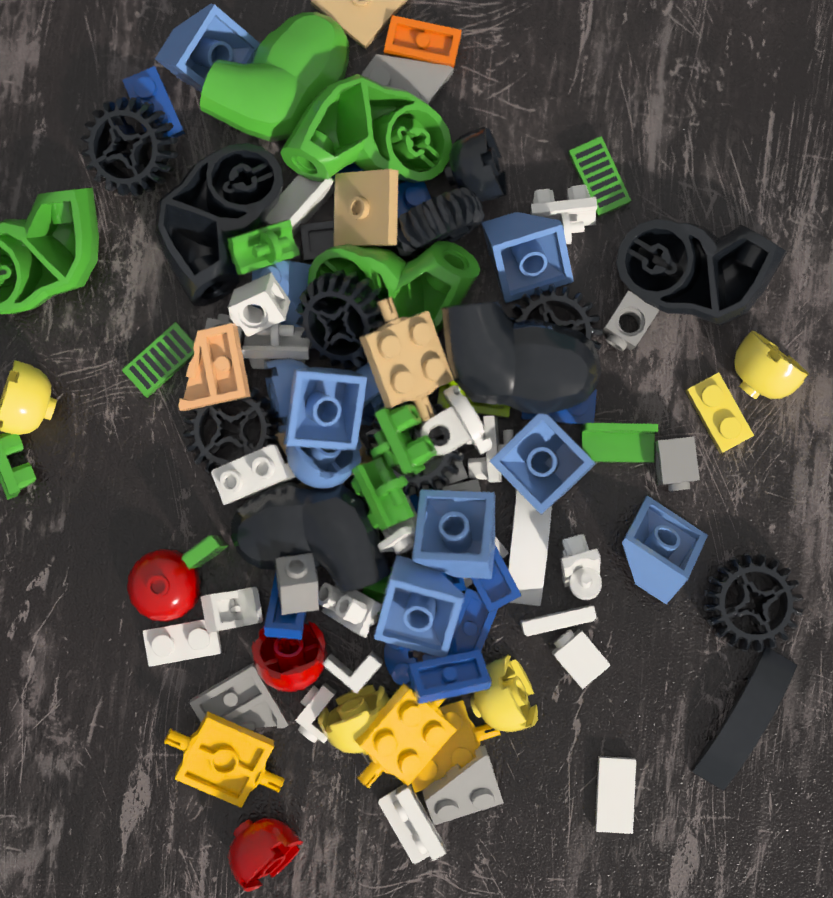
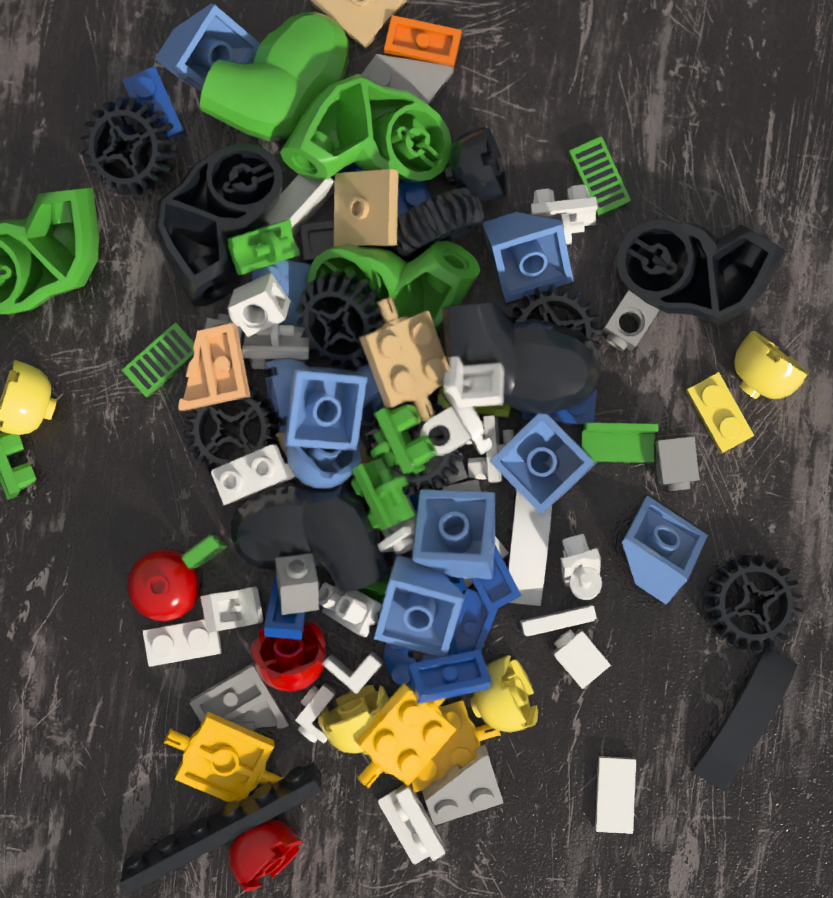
none -> black plate [120,762,322,894]
none -> white bracket [444,356,504,408]

